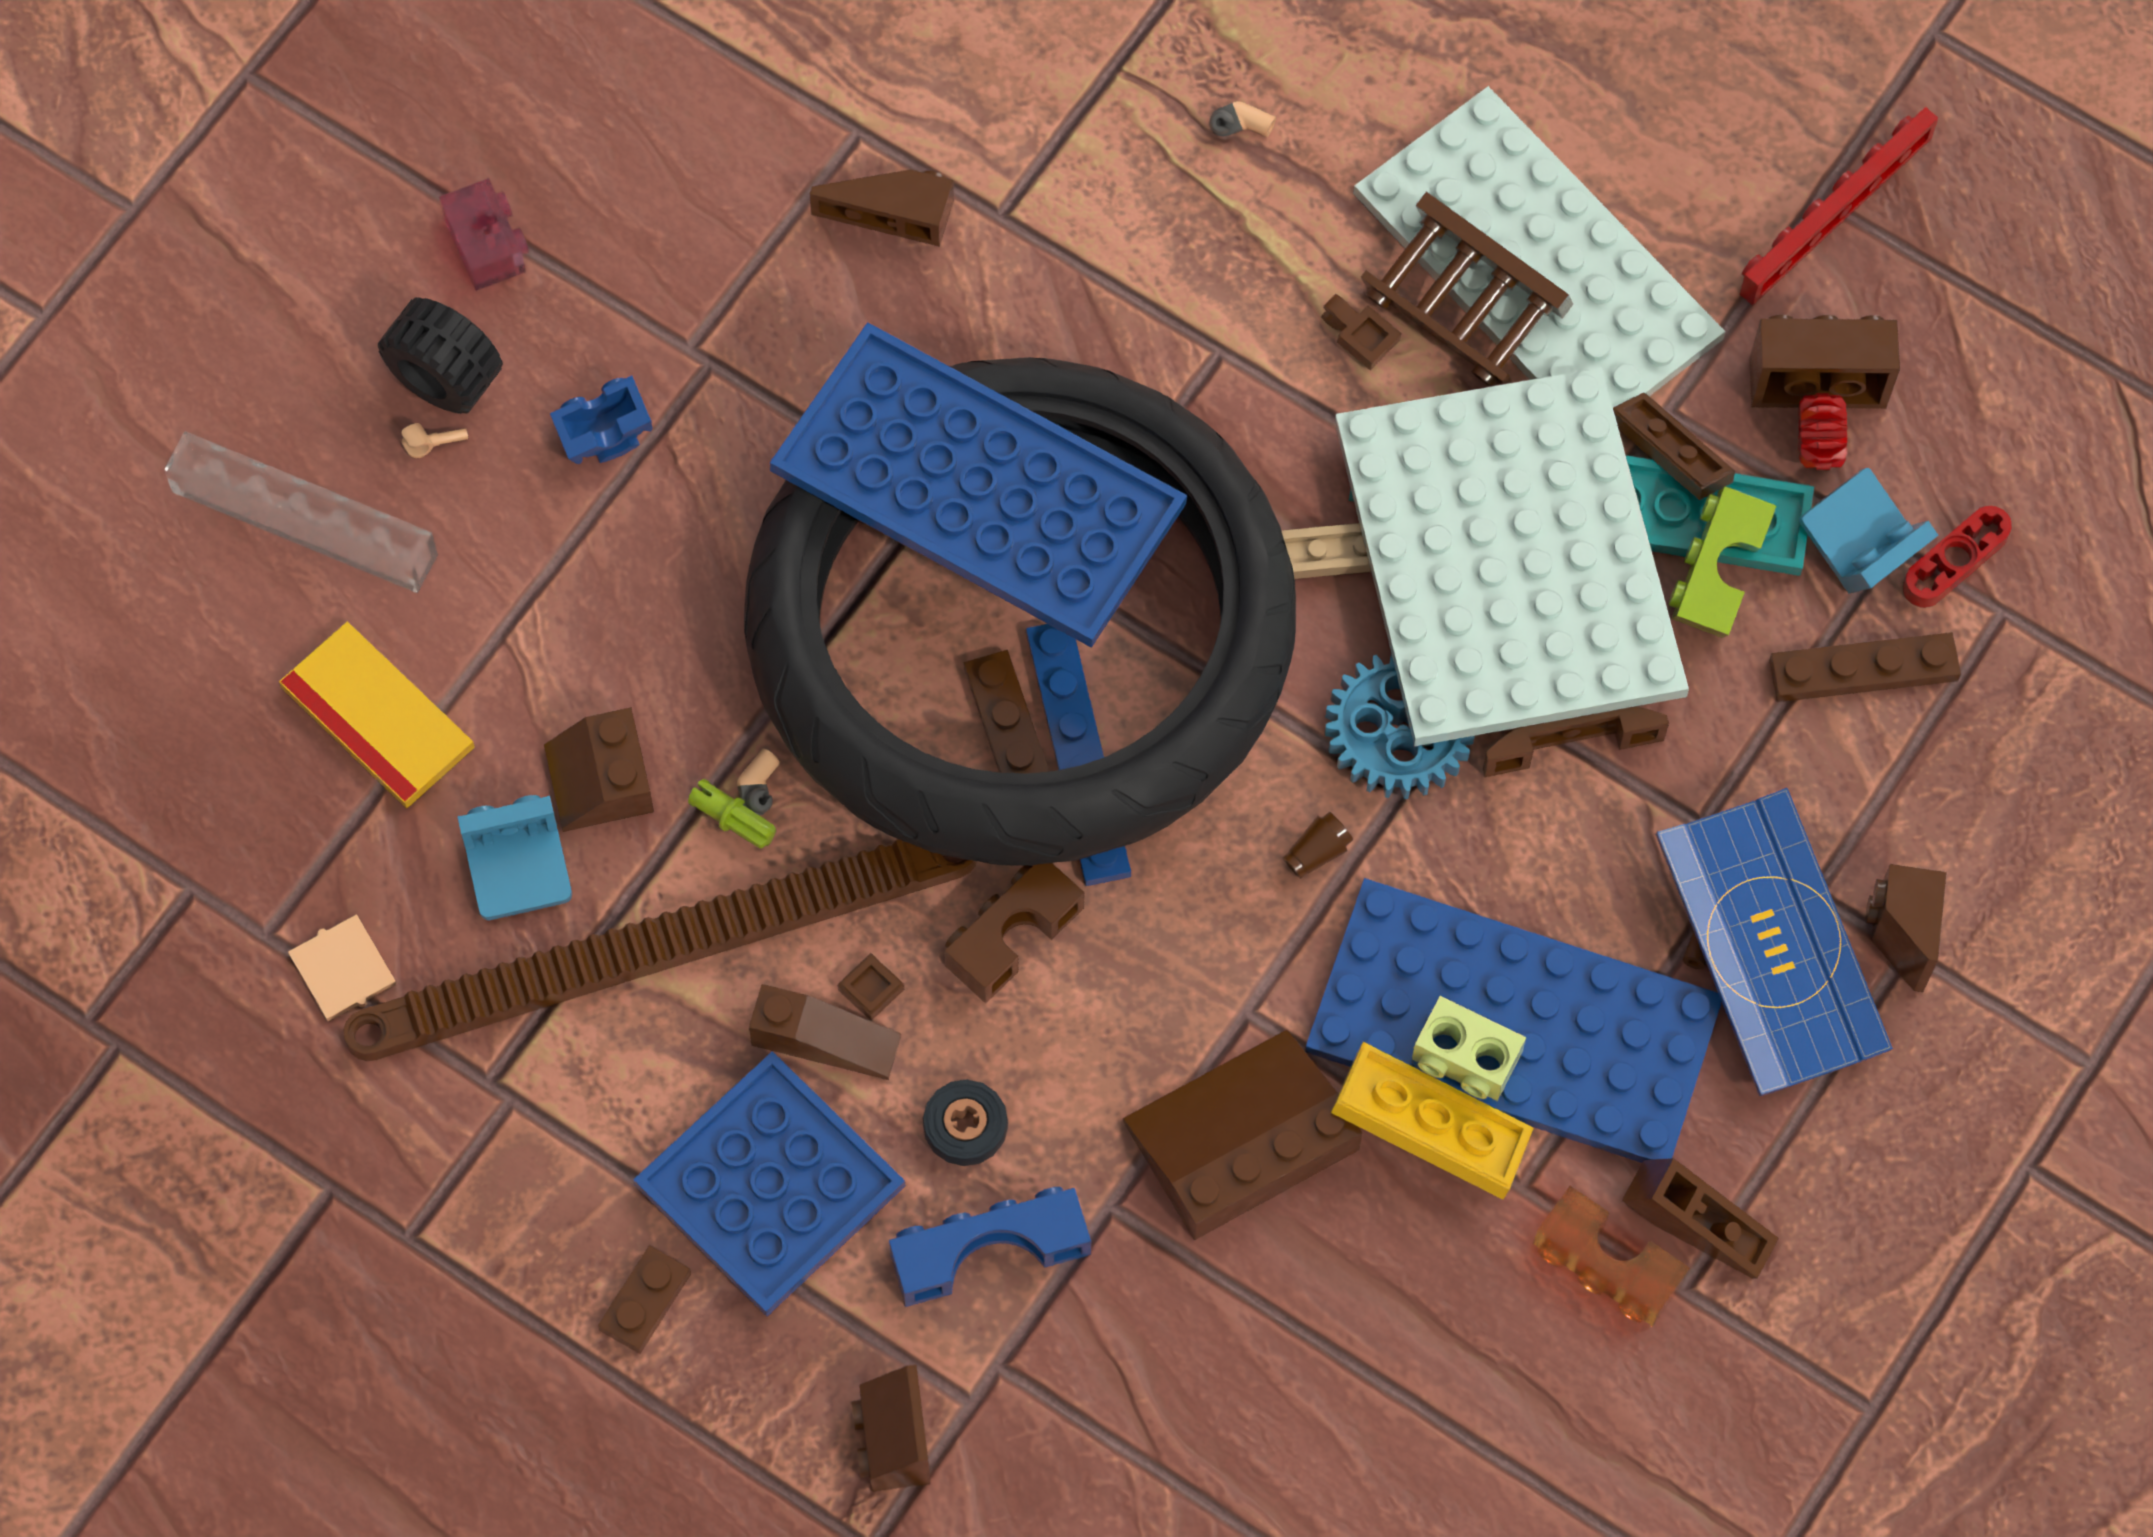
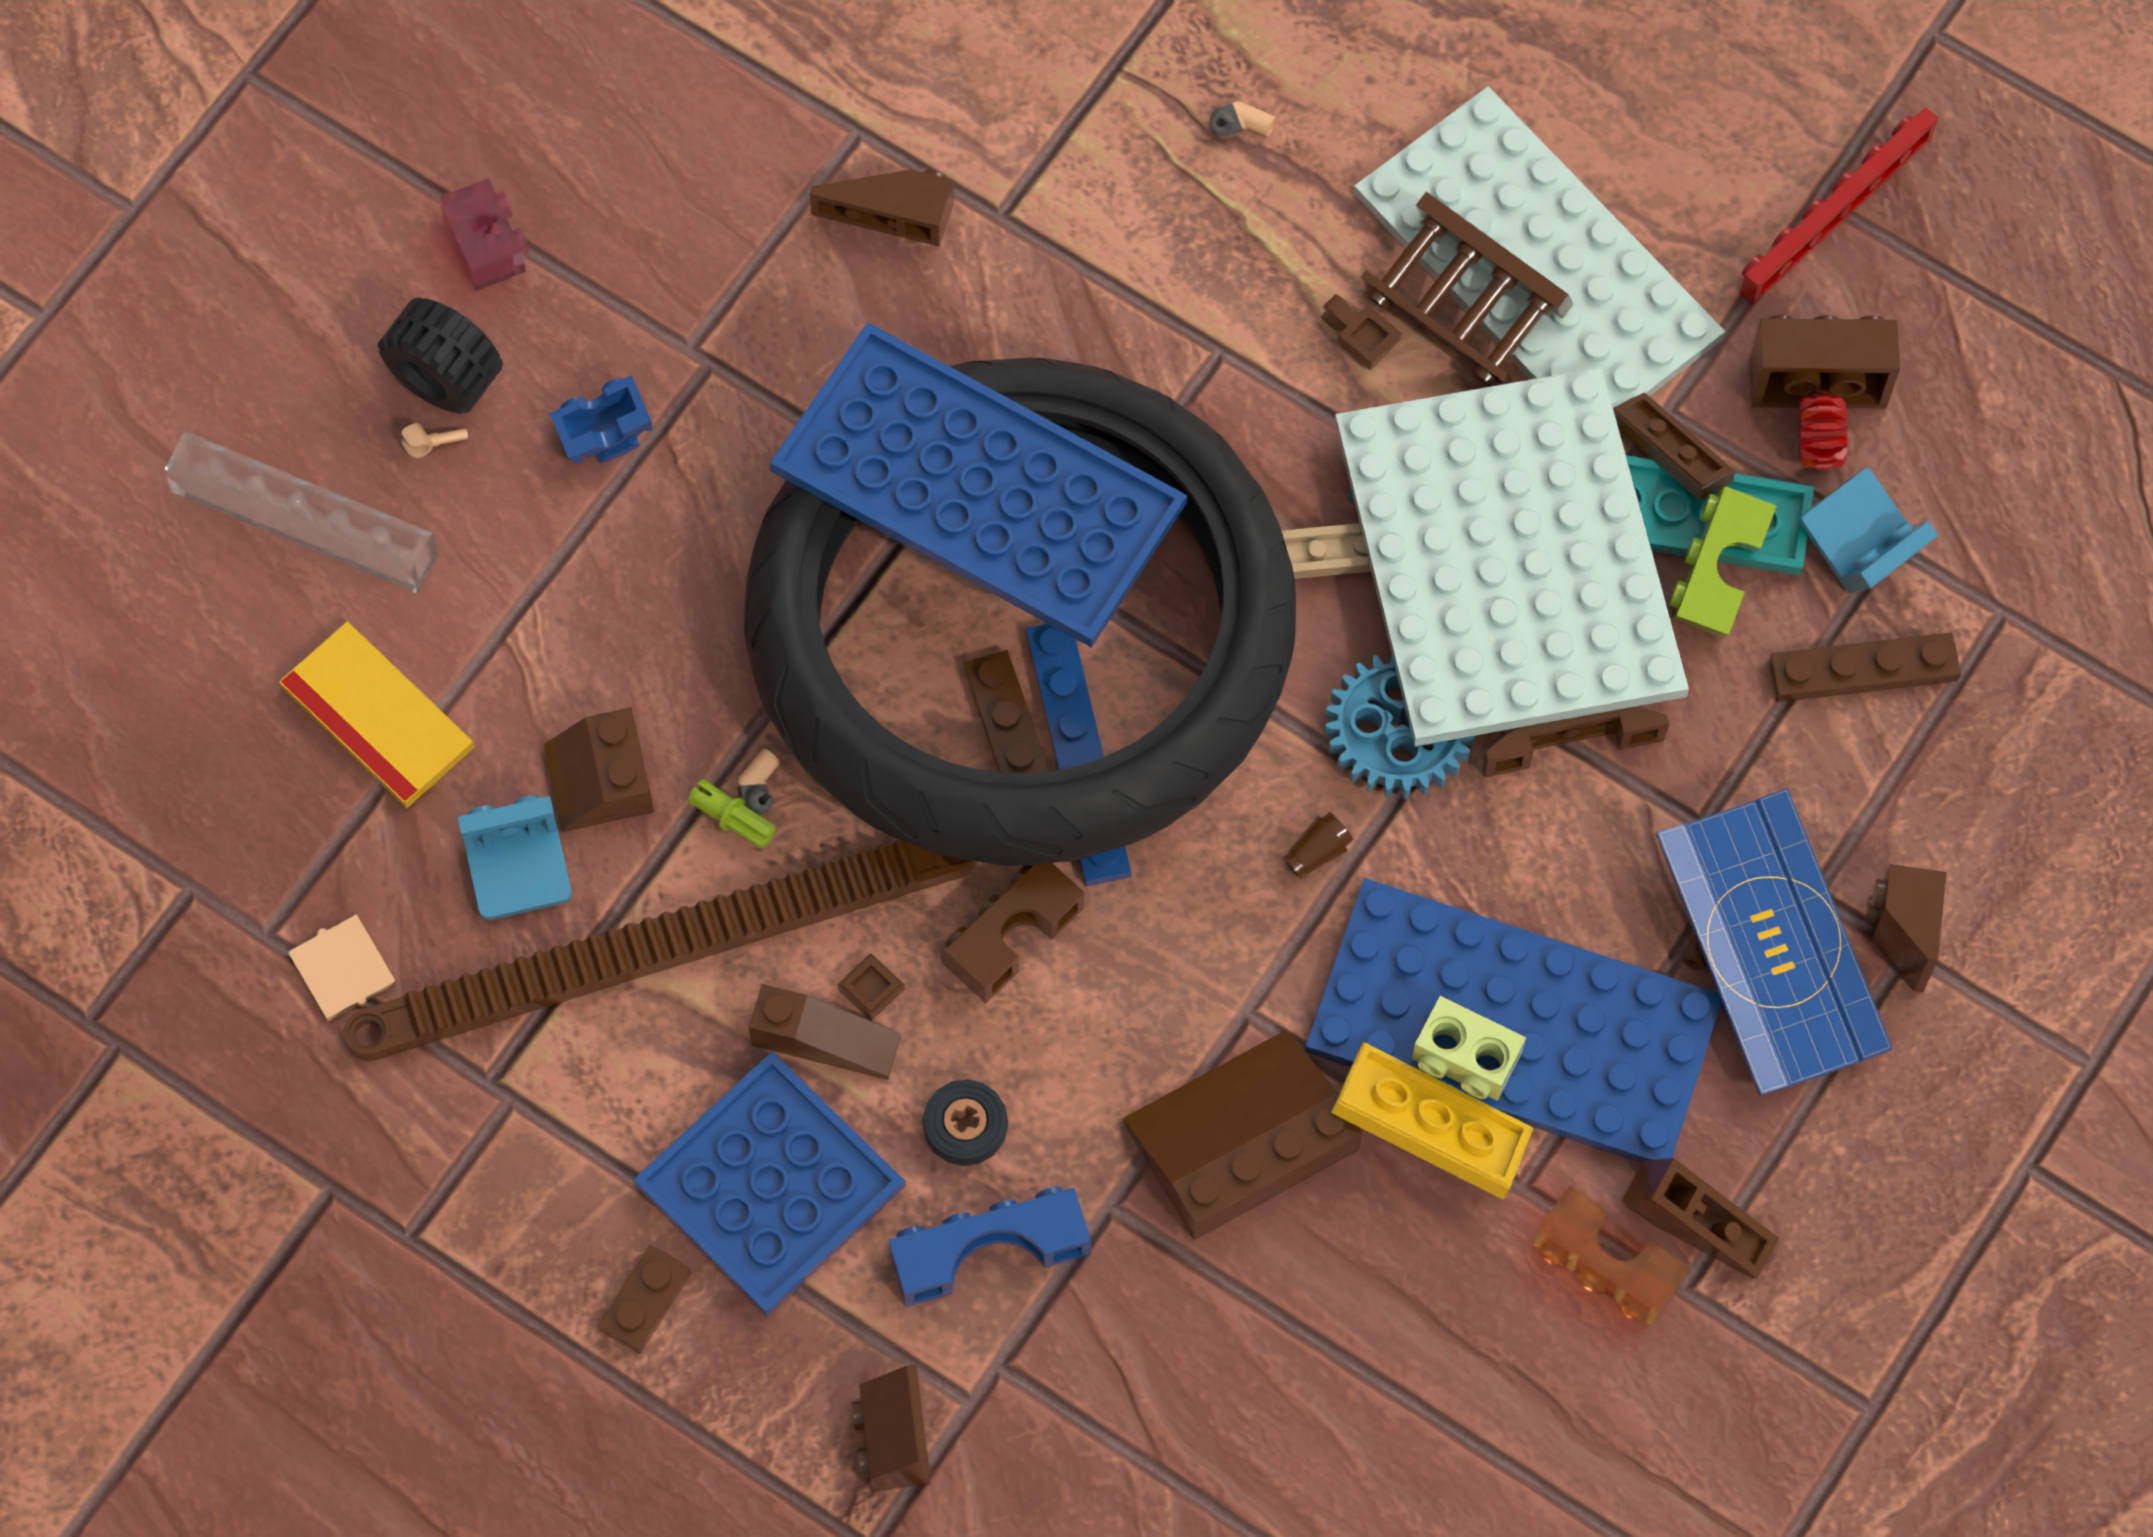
red beam [1902,506,2012,608] -> none

